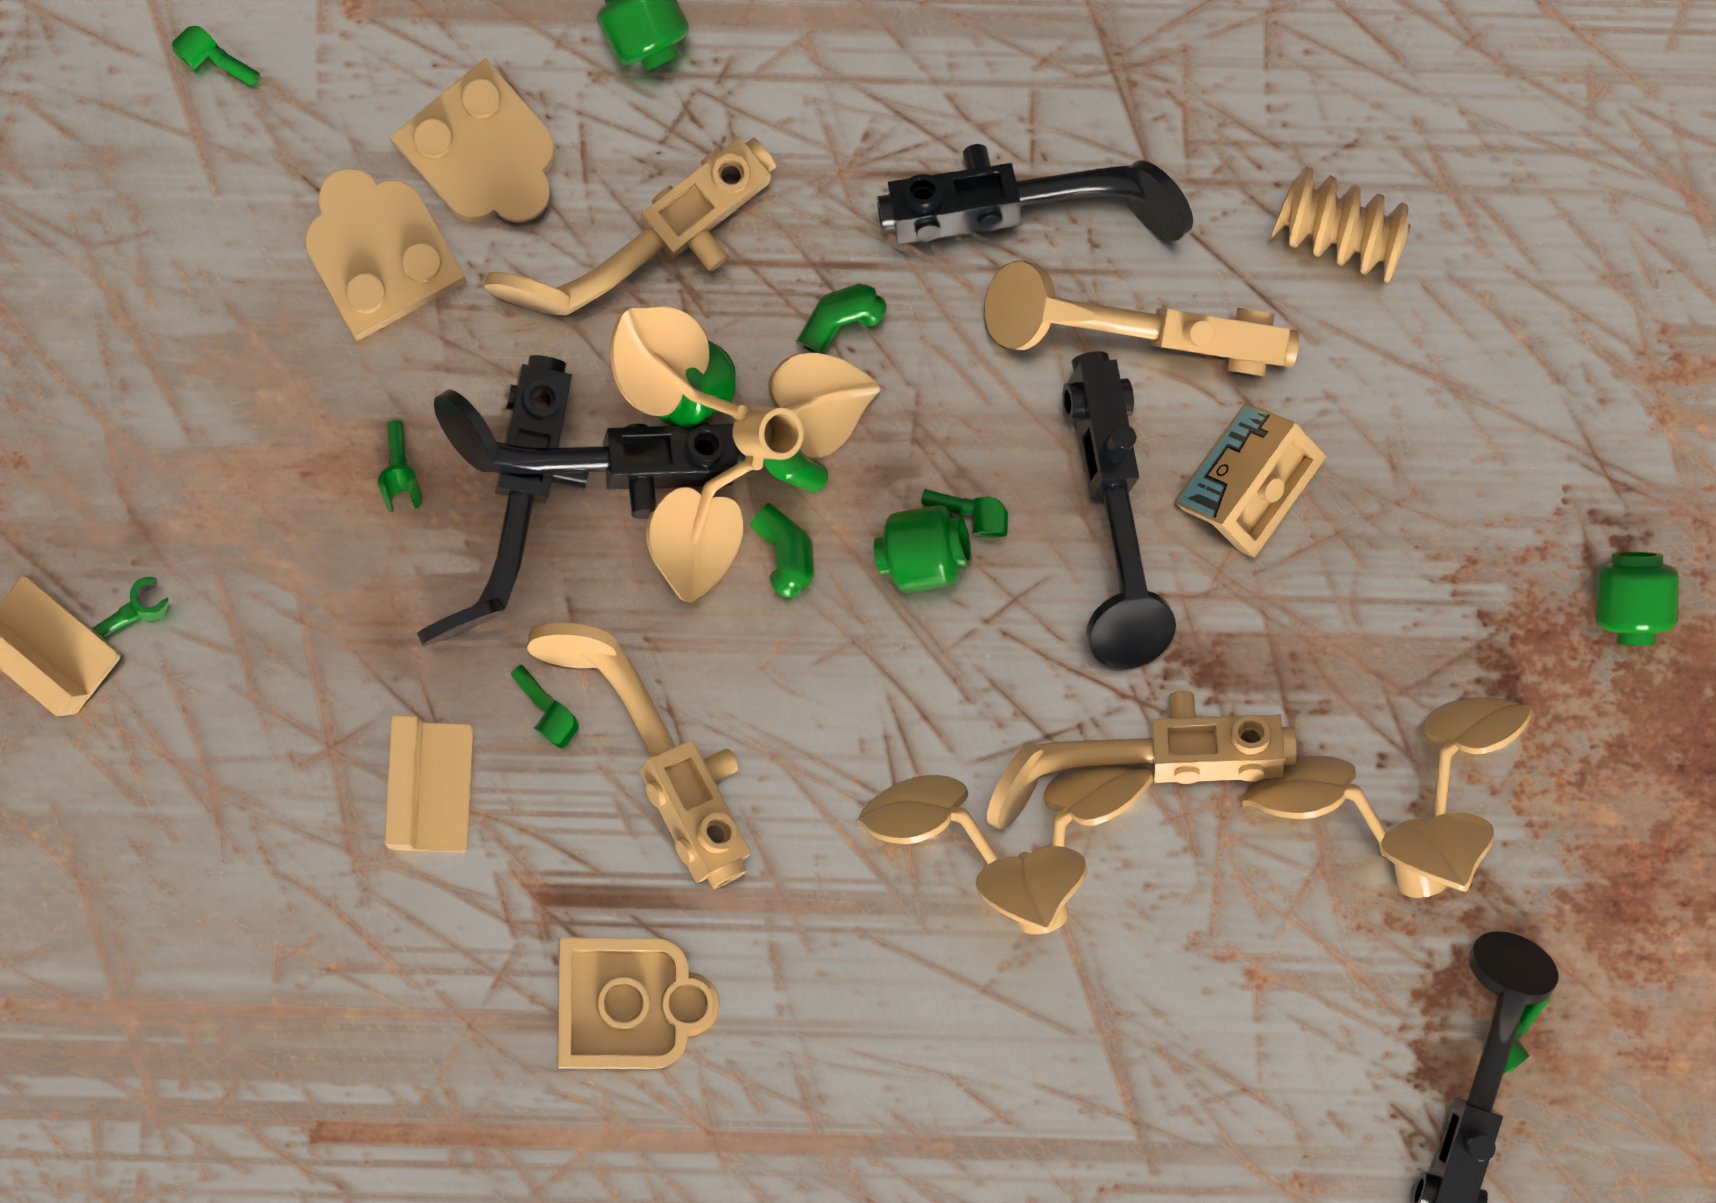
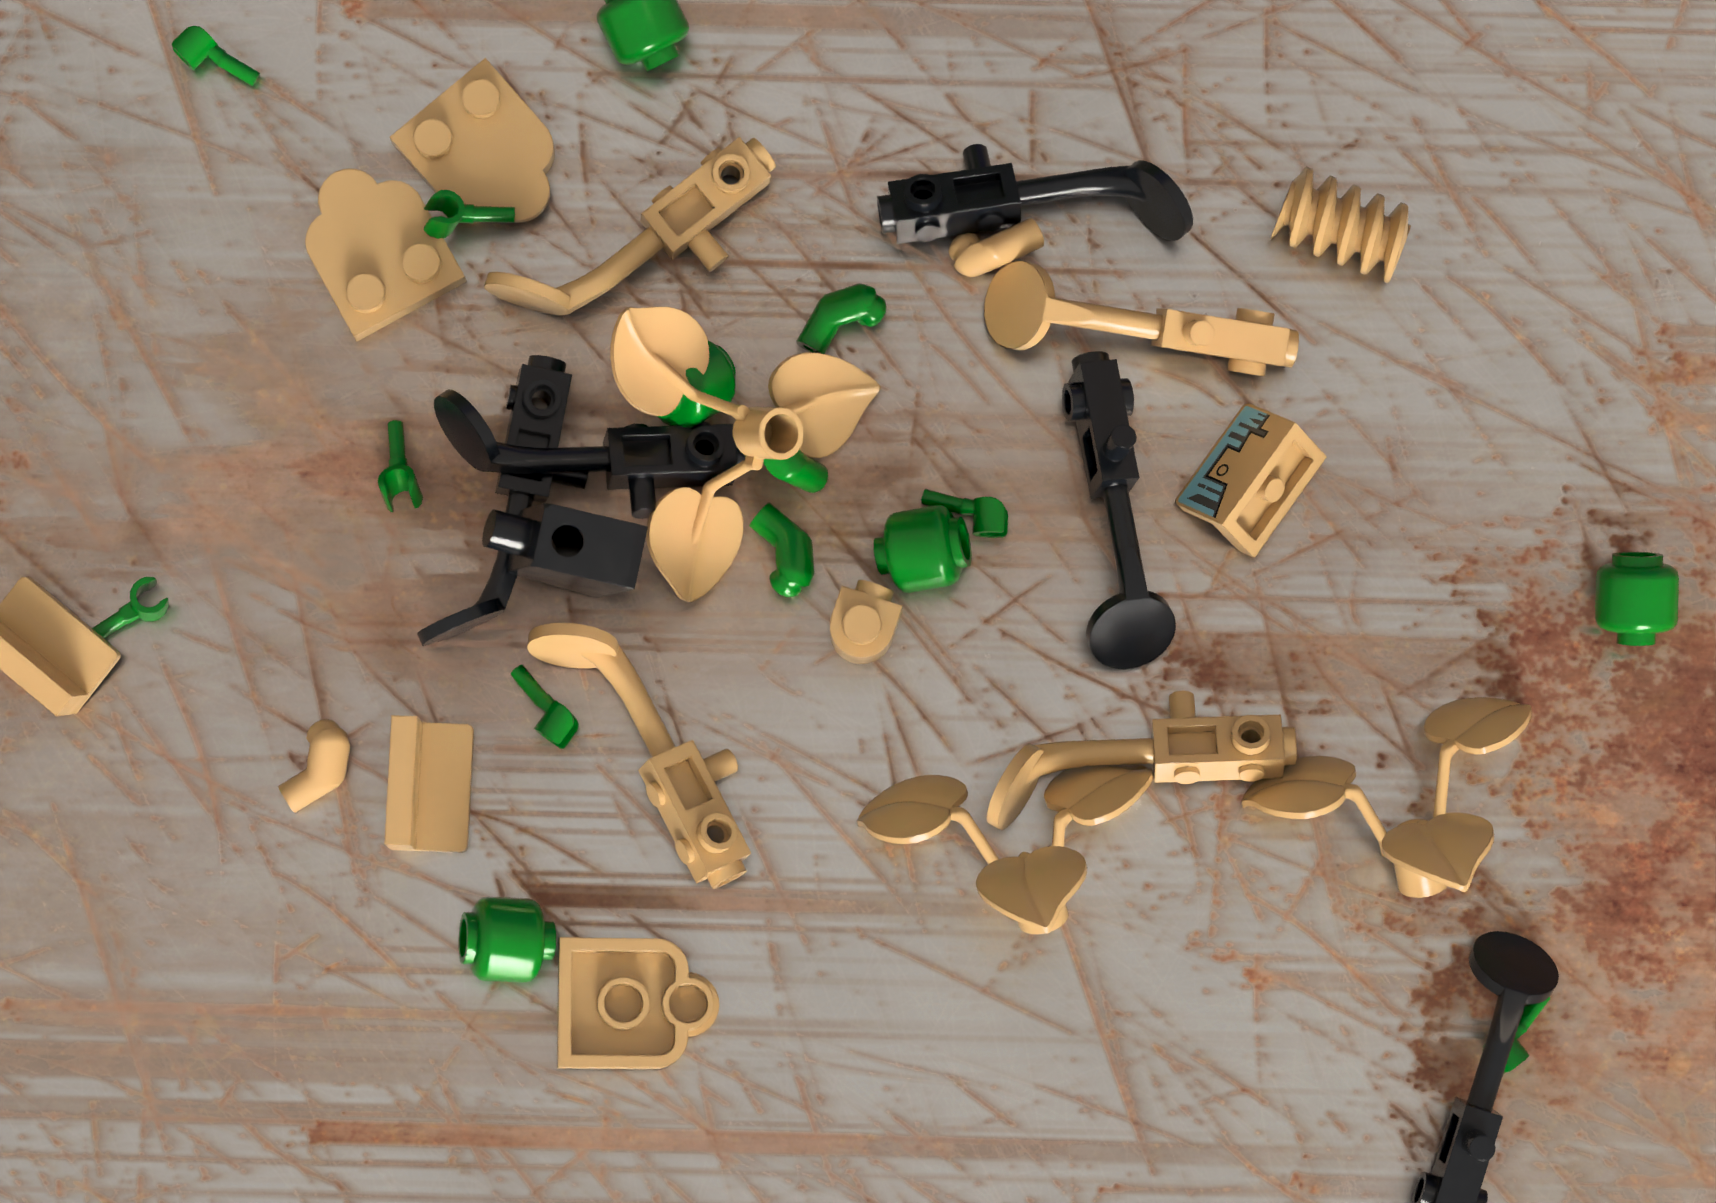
none -> tan arm [278,719,351,813]
none -> green hand [424,190,515,239]
none -> green head [458,897,556,982]
none -> black torso [482,503,648,598]
none -> tan plate [830,580,902,664]
none -> tan arm [949,218,1044,277]

